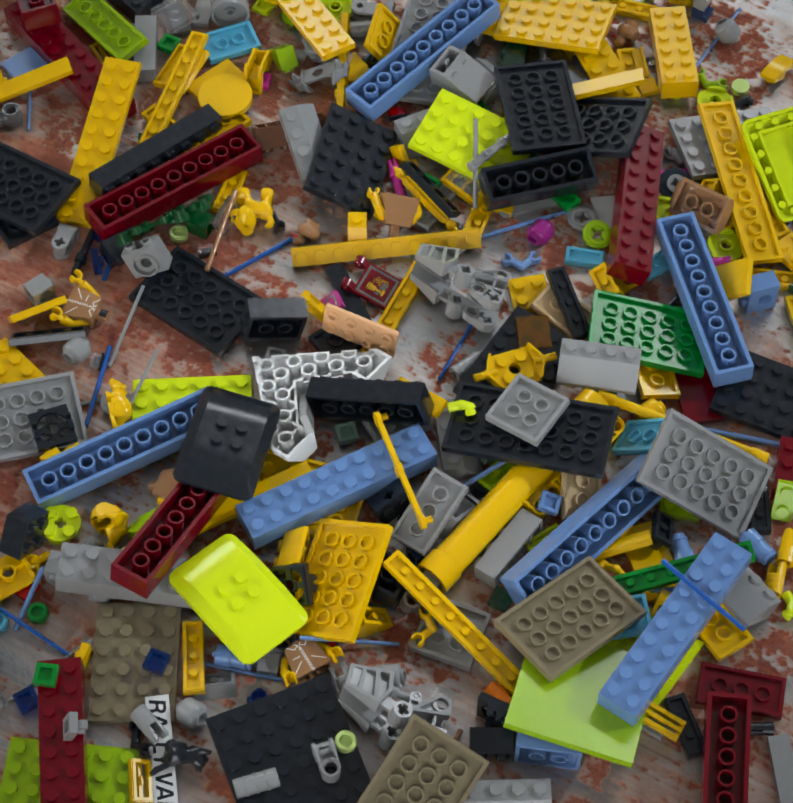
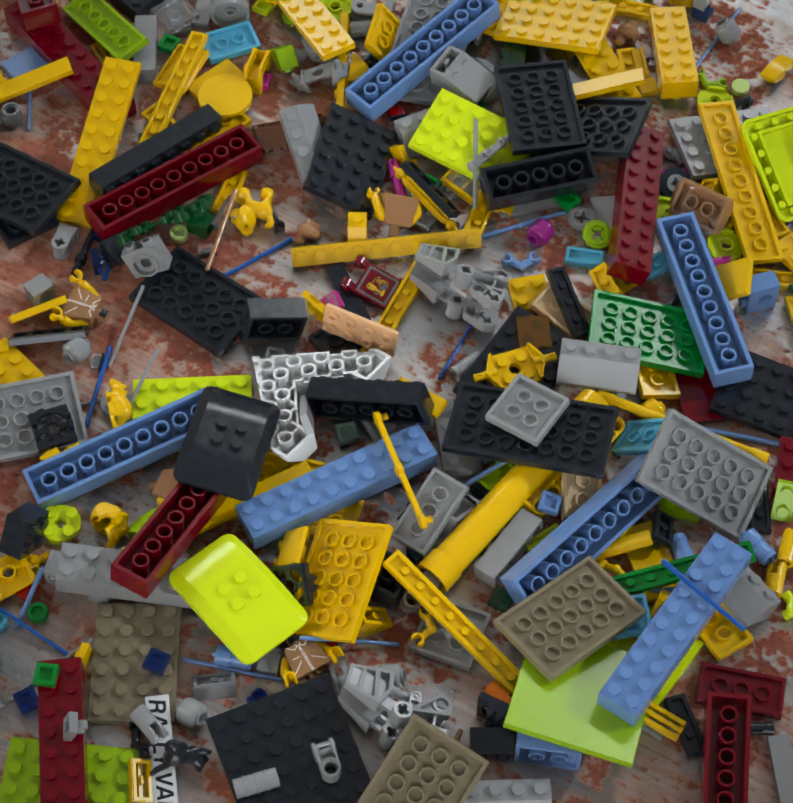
yellow tile [182,620,205,696] -> none
yellowish green tile [335,730,357,754] -> none
black brick [366,478,410,524] -> none
neon yellow arm [447,400,476,416] -> none

